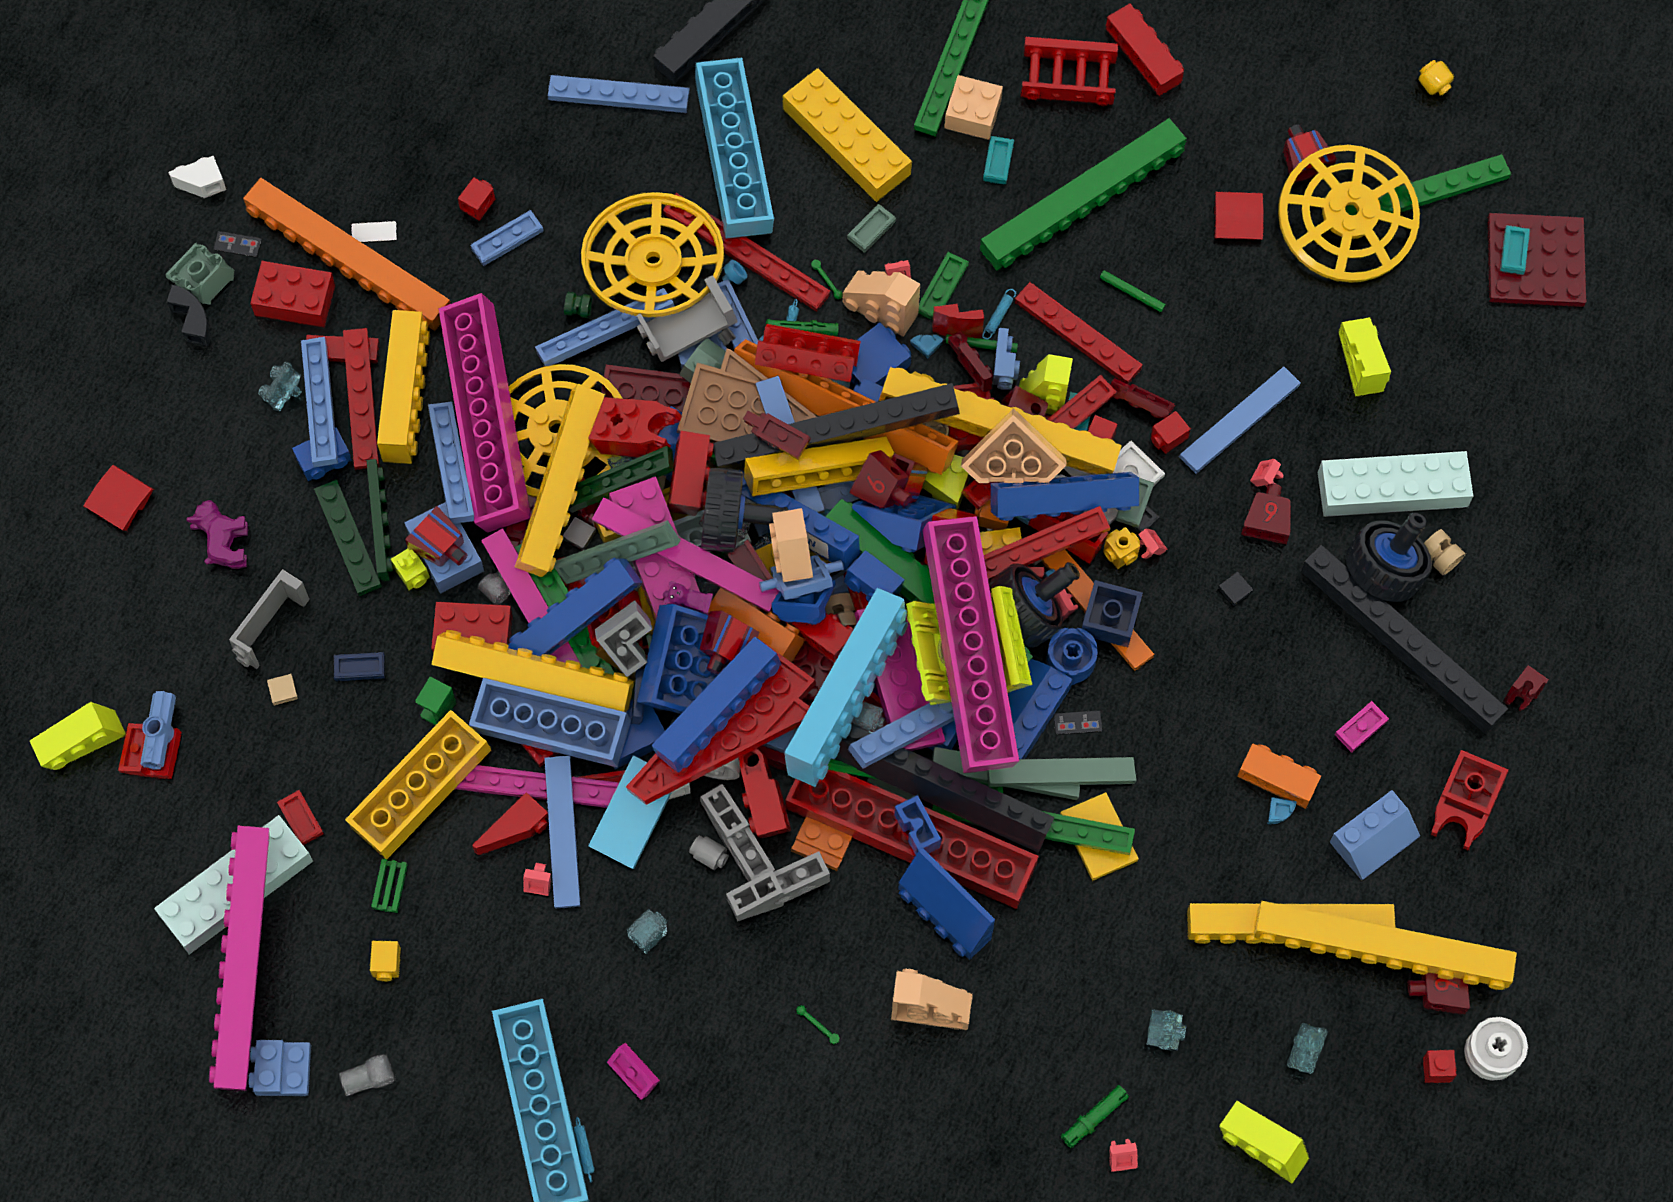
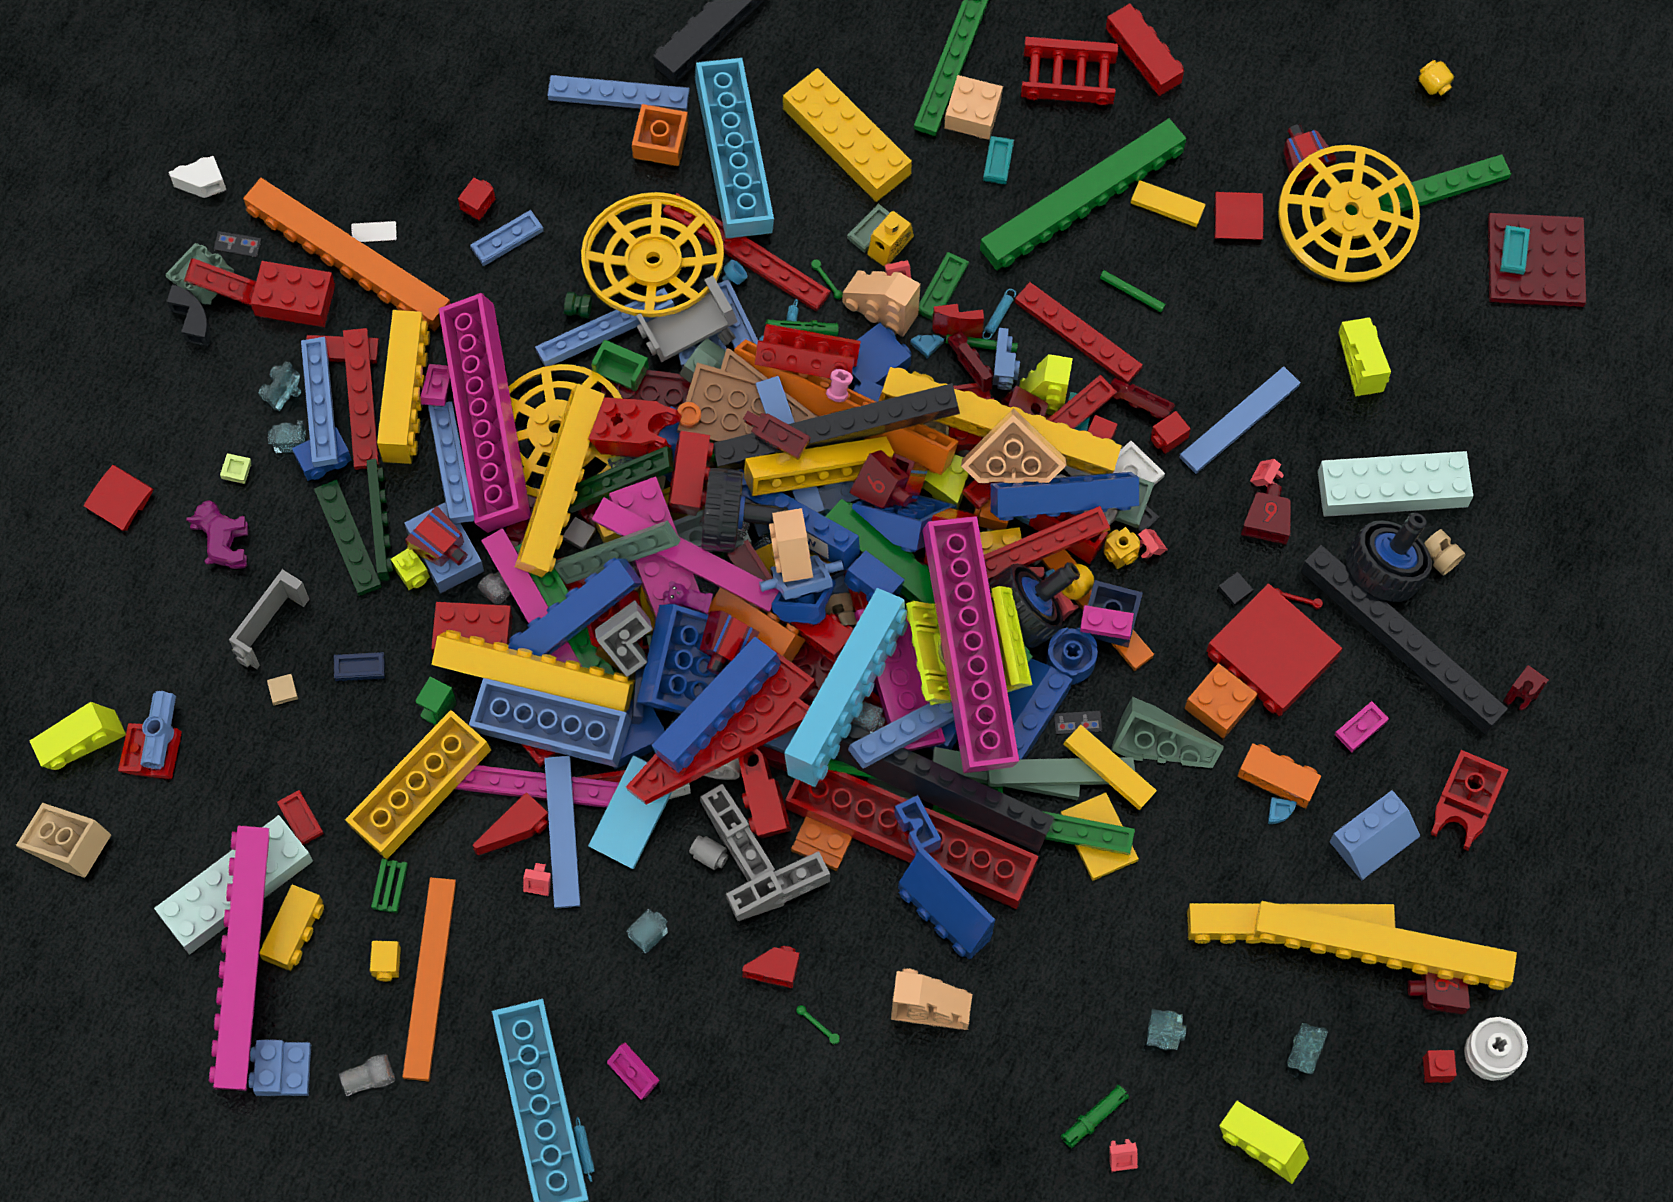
none -> tan slope [16,803,111,878]
none -> red tile [184,258,256,306]
none -> yellowish green plate [220,453,252,484]
none -> yellow brick [259,885,324,971]
none -> clear light blue brick [268,420,305,453]
none -> orange tile [403,877,456,1081]
none -> dark pink plate [420,364,451,406]
none -> green panel [591,340,649,392]
none -> orange brick [632,104,689,166]
none -> orange tile [677,402,701,428]
none -> red slope [742,946,799,988]
none -> bright pink bush [826,369,853,402]
none -> yellow torso [867,211,914,267]
none -> yellow head [1061,564,1094,600]
none -> yellow tile [1064,725,1157,810]
none -> dark pink plate [1080,605,1134,640]
none -> sand green wedge [1111,697,1224,768]
none -> yellow tile [1131,180,1206,227]
none -> orange brick [1184,663,1258,739]
none -> red brick [1207,583,1343,716]
none -> red hinge [1275,588,1323,609]

